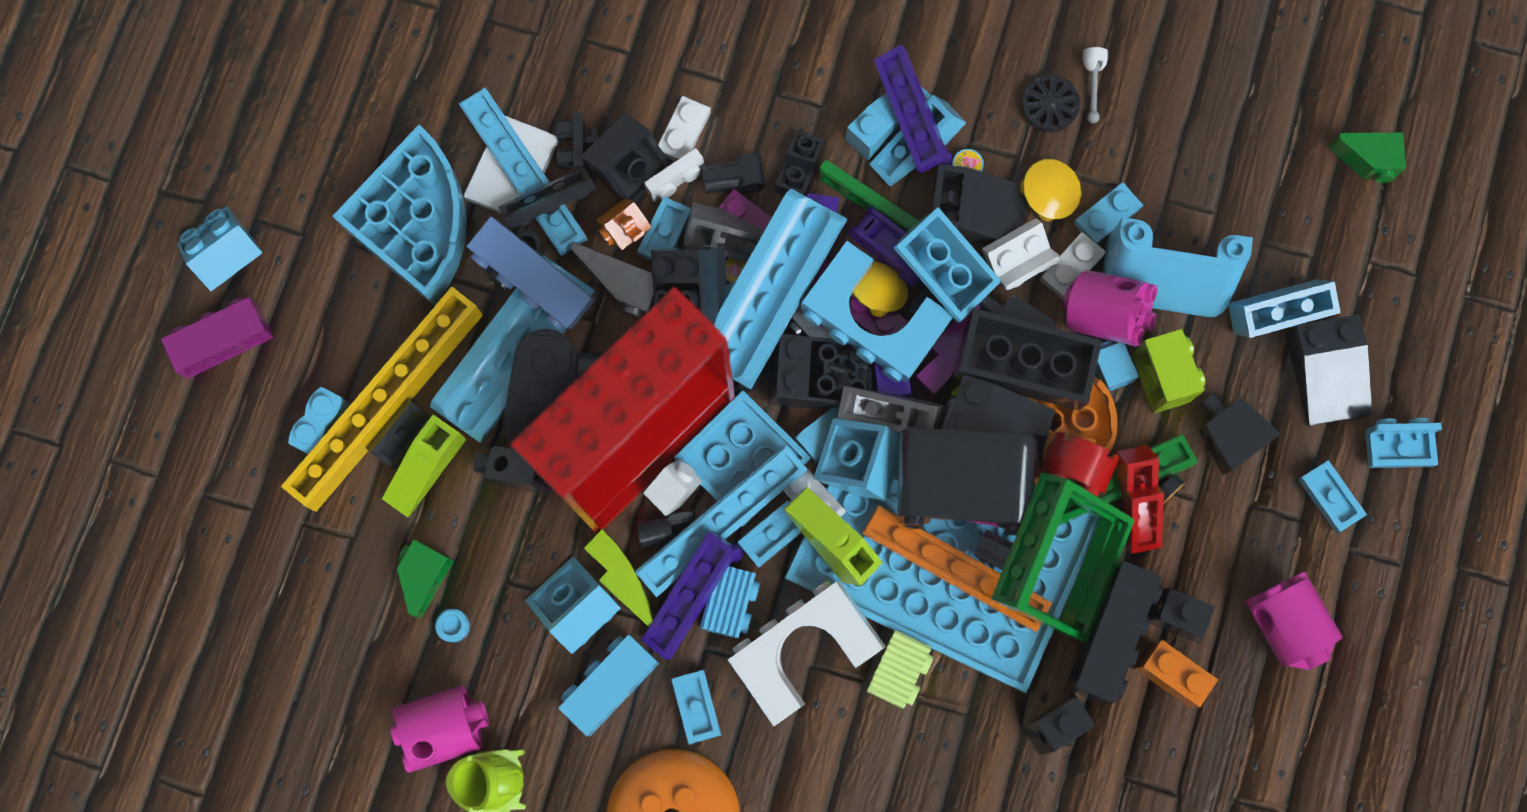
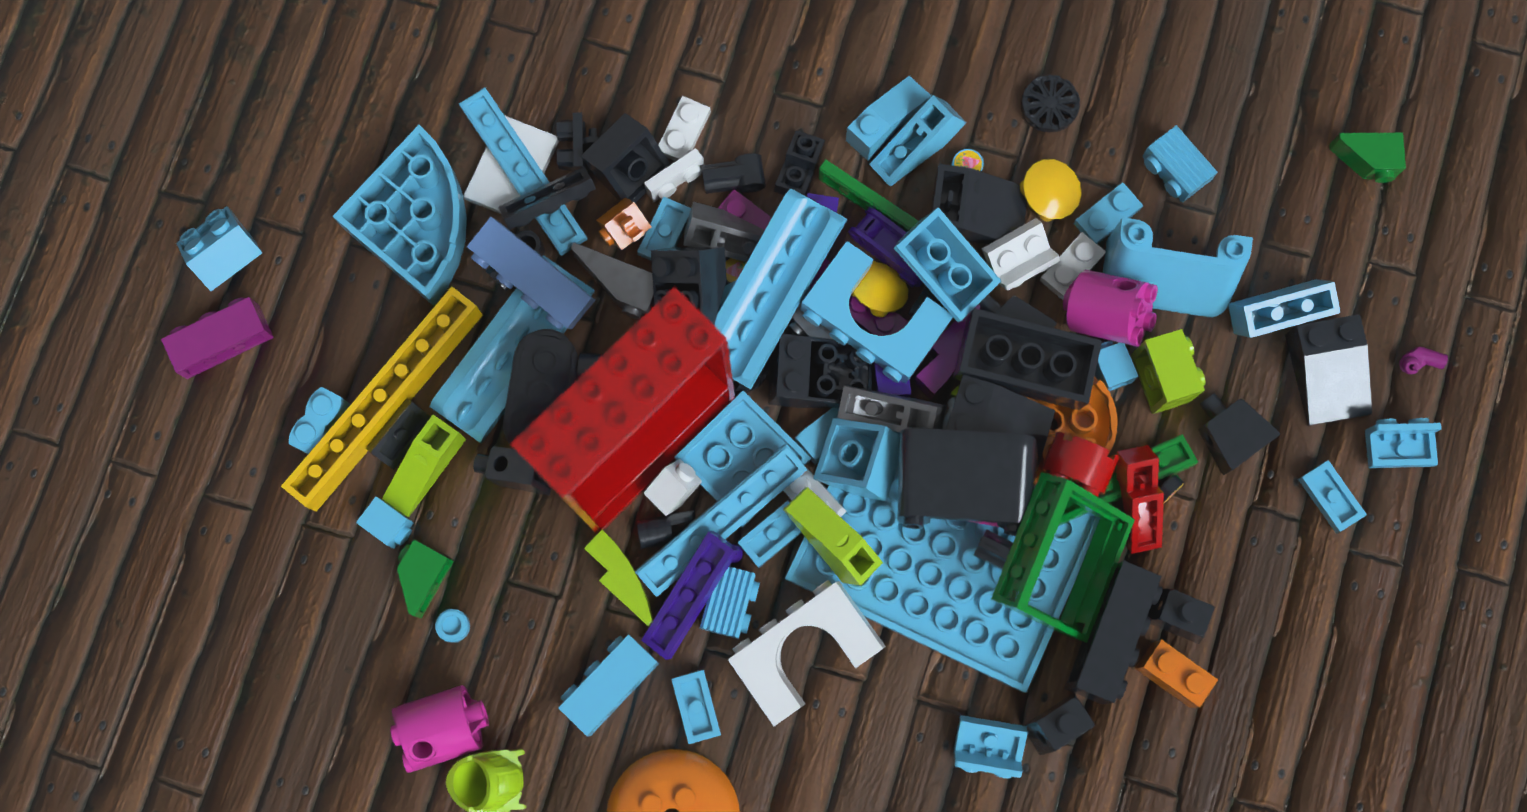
medium azure slope [525,556,621,654] -> none
orange tile [862,505,1052,633] -> none
yellowish green brick [866,630,934,709] -> none
dark purple piece [874,45,952,173] -> none
hinge [1083,47,1108,123] -> none
dark pink cylinder [1245,571,1343,670] -> none
none -> medium azure brick [356,496,414,549]
none -> medium azure bracket [953,715,1028,778]
none -> medium azure brick [1143,125,1218,202]
none -> magenta arm [1399,347,1448,375]

